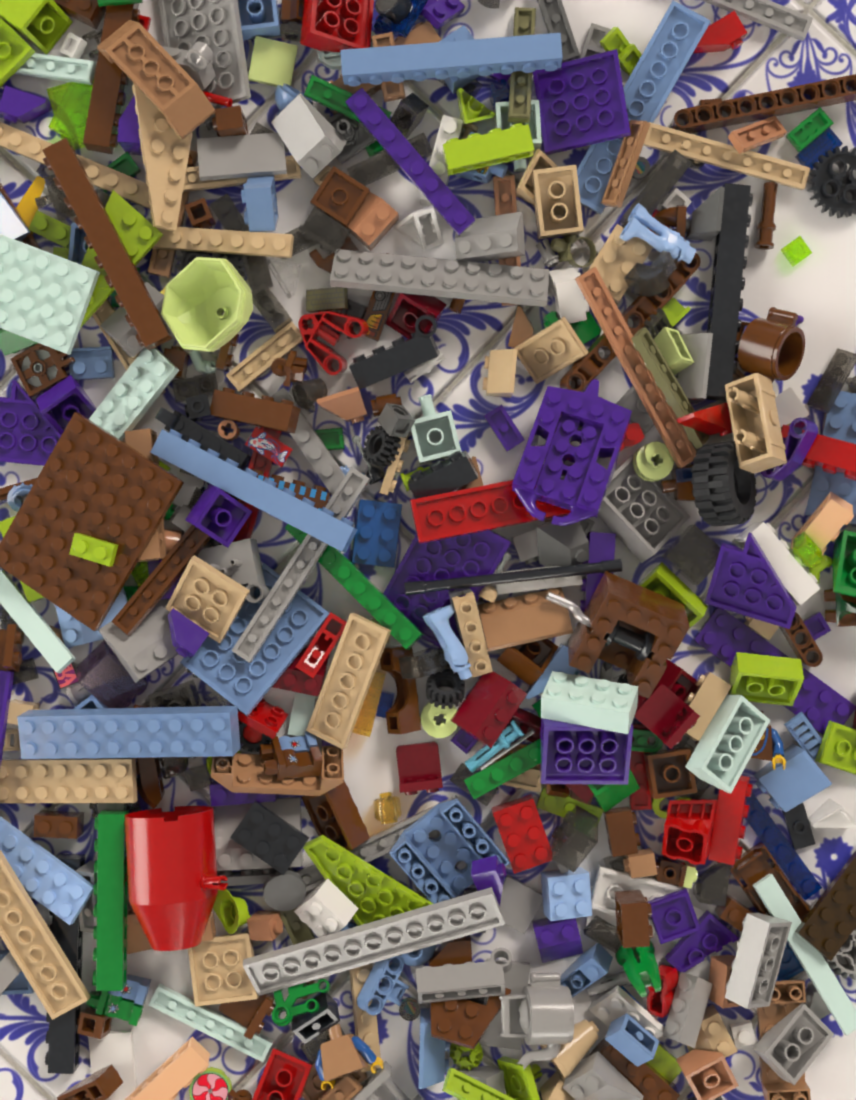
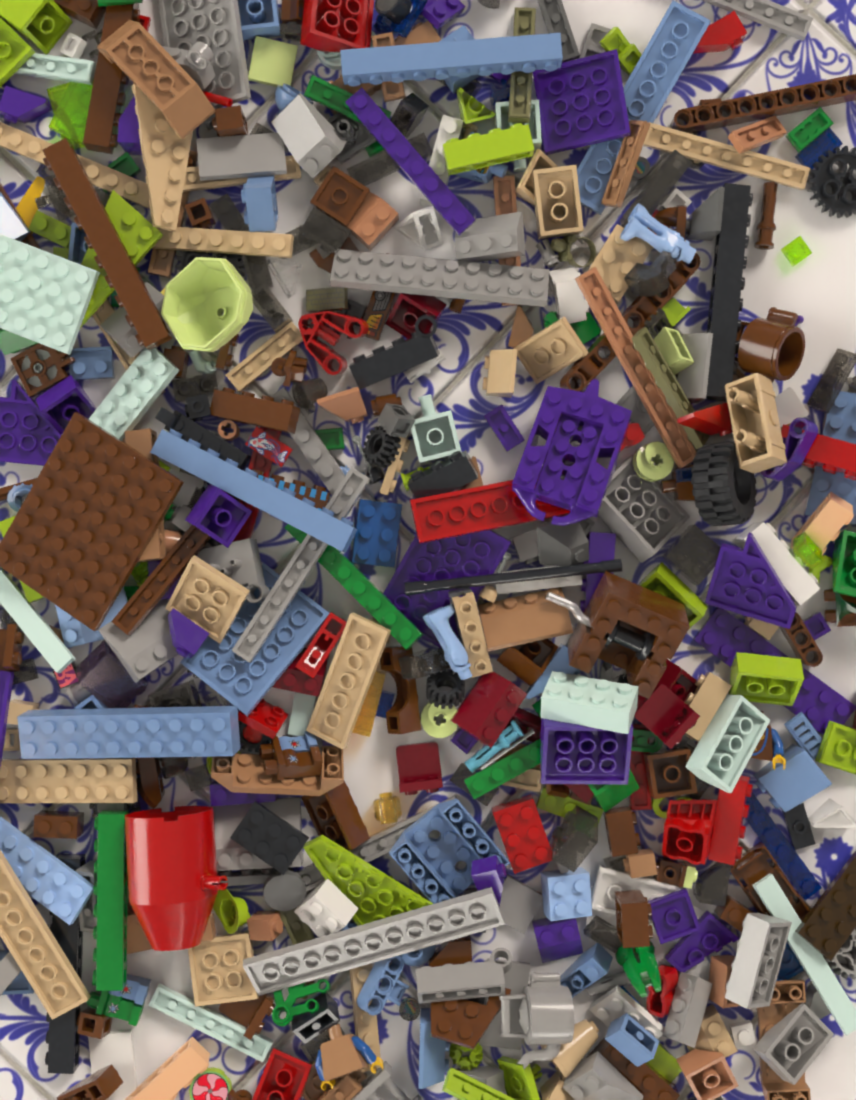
lime plate [69,533,118,567] -> none

